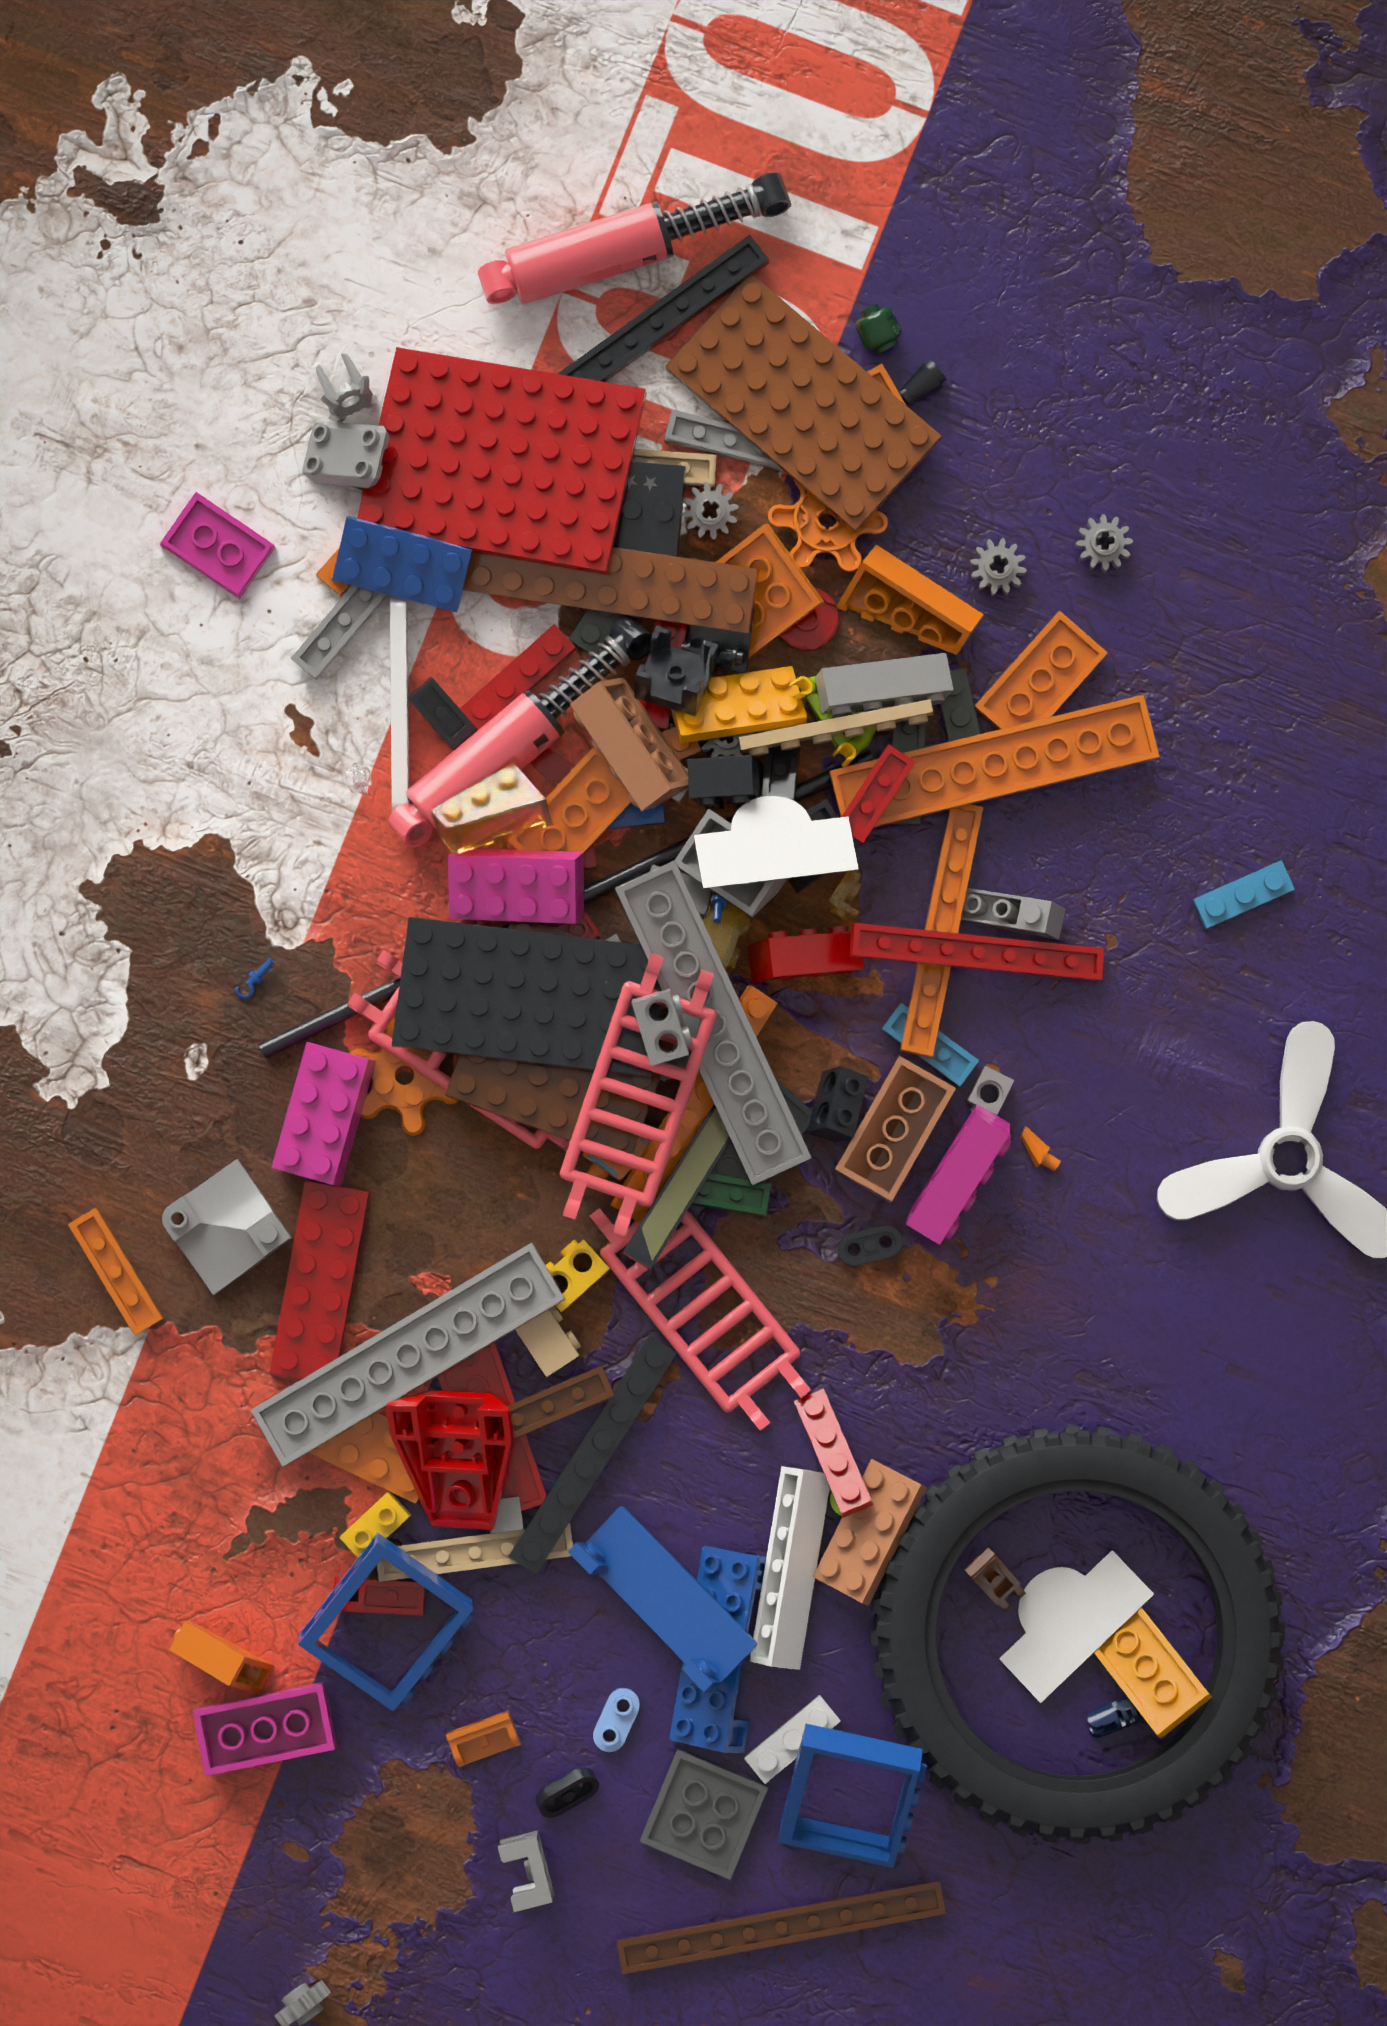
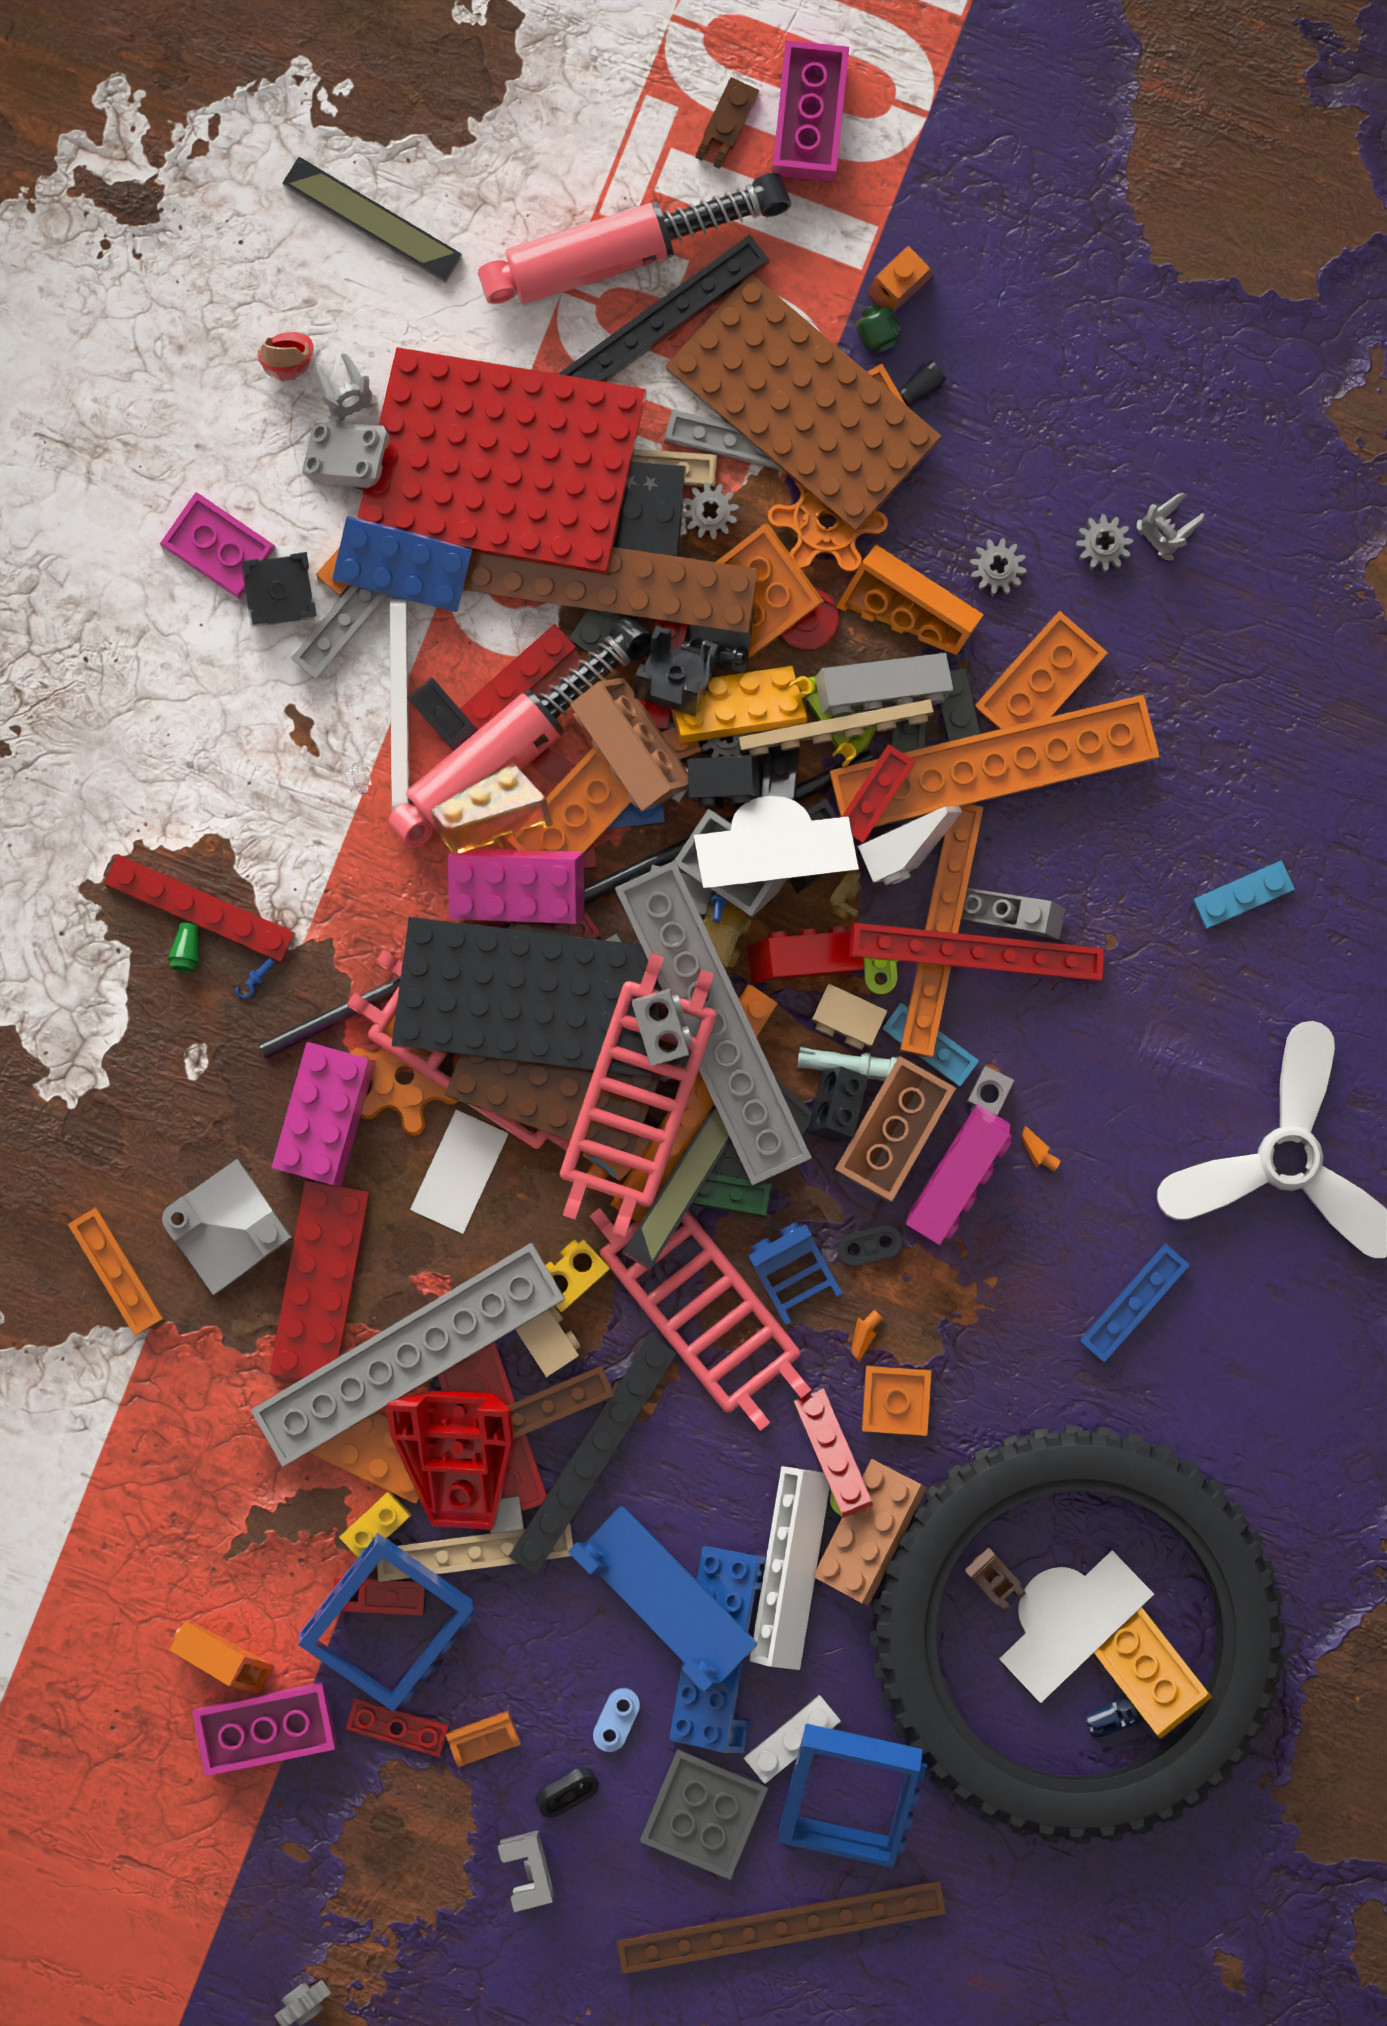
none -> red plate [104,854,295,963]
none -> green cone [167,923,199,973]
none -> black panel [241,552,317,628]
none -> piece [258,332,314,381]
none -> olive tile [282,157,462,283]
none -> red tile [345,1697,449,1758]
none -> white sticker [410,1110,509,1234]
none -> reddish brown hinge [695,77,759,169]
none -> blue plate [748,1222,842,1325]
none -> dark pink brick [772,40,849,182]
none -> light aqua pin [797,1047,897,1081]
none -> tan brick [811,984,887,1050]
none -> orange bar [851,1310,883,1362]
none -> white slope [858,806,962,885]
none -> orange plate [862,1366,932,1436]
none -> lime plate [863,958,897,995]
none -> orange torso [868,246,934,312]
none -> blue plate [1079,1243,1190,1363]
none -> light grey piece [1137,493,1204,561]

